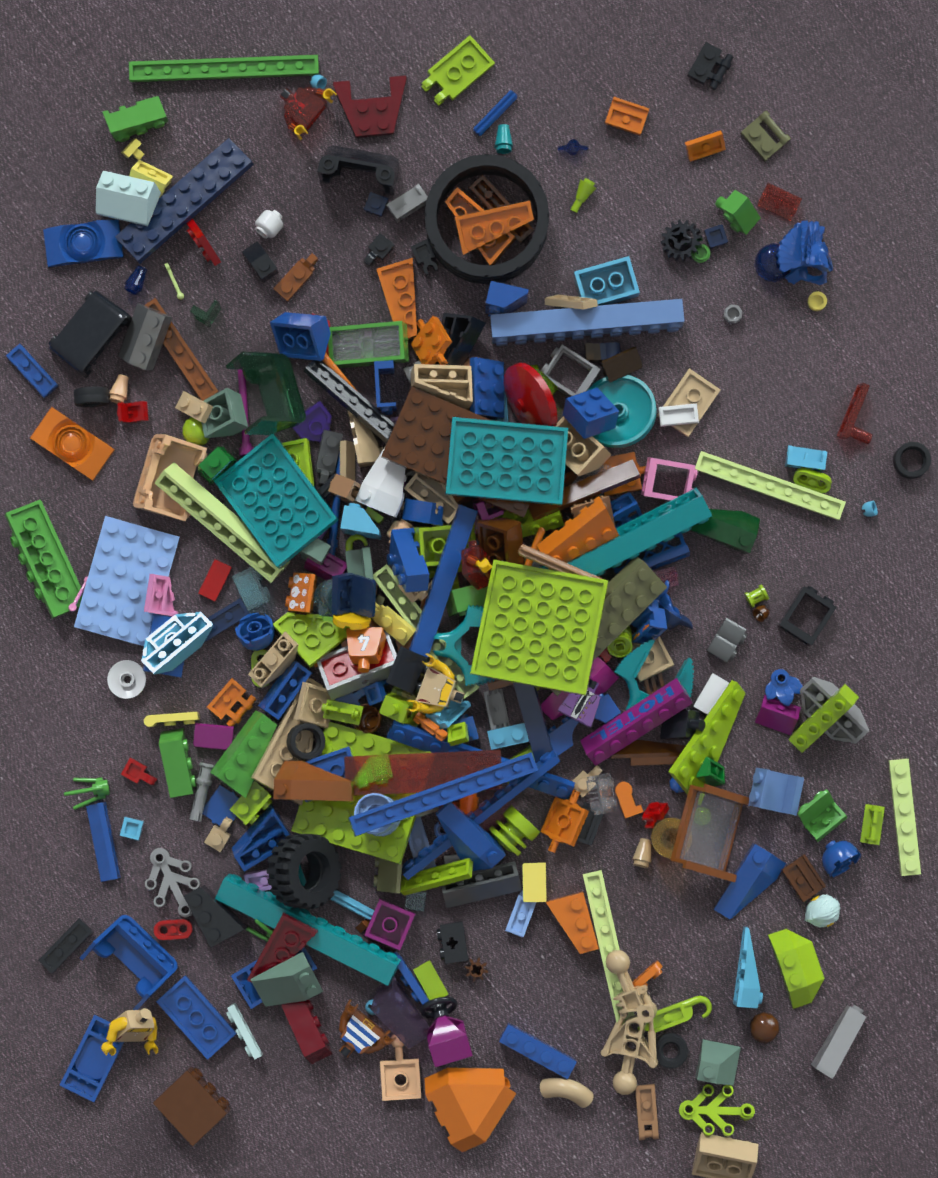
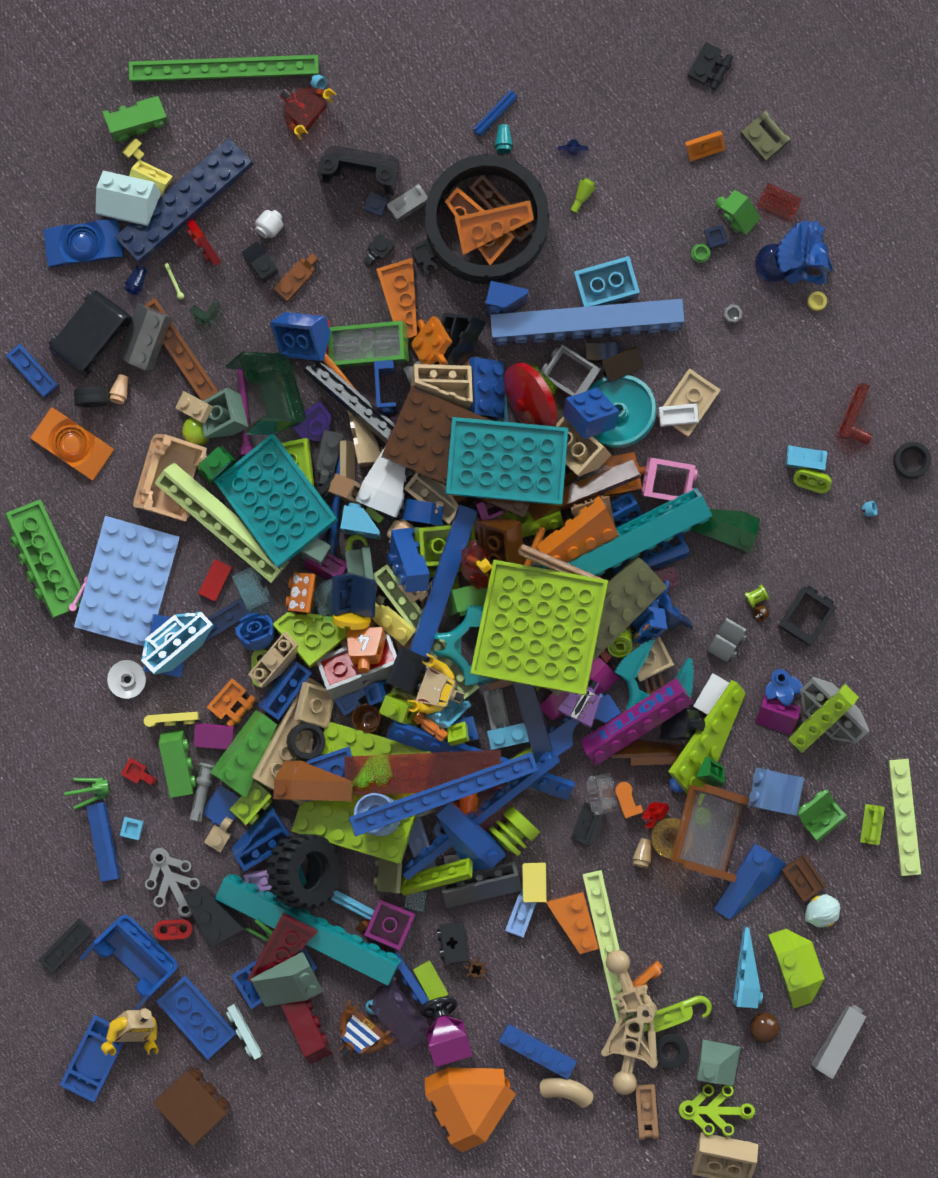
red bracket [117,401,148,423] -> none
bright pink wing [144,574,178,617] -> none
lime hinge [321,699,364,725] -> none
dark red wing [333,75,407,138] -> none
light nougat plate [380,1033,421,1101] -> none
lime tile [421,35,495,106] -> none
orange plate [540,789,589,853] -> none
tan tile [545,295,598,310] -> none
tan plate [572,765,602,797] -> none
orange plate [605,97,650,136] -> none
black gear [661,220,703,262] -> none
yellowish green plate [695,451,846,520] -> none
blue cylinder [822,841,861,877] -> none

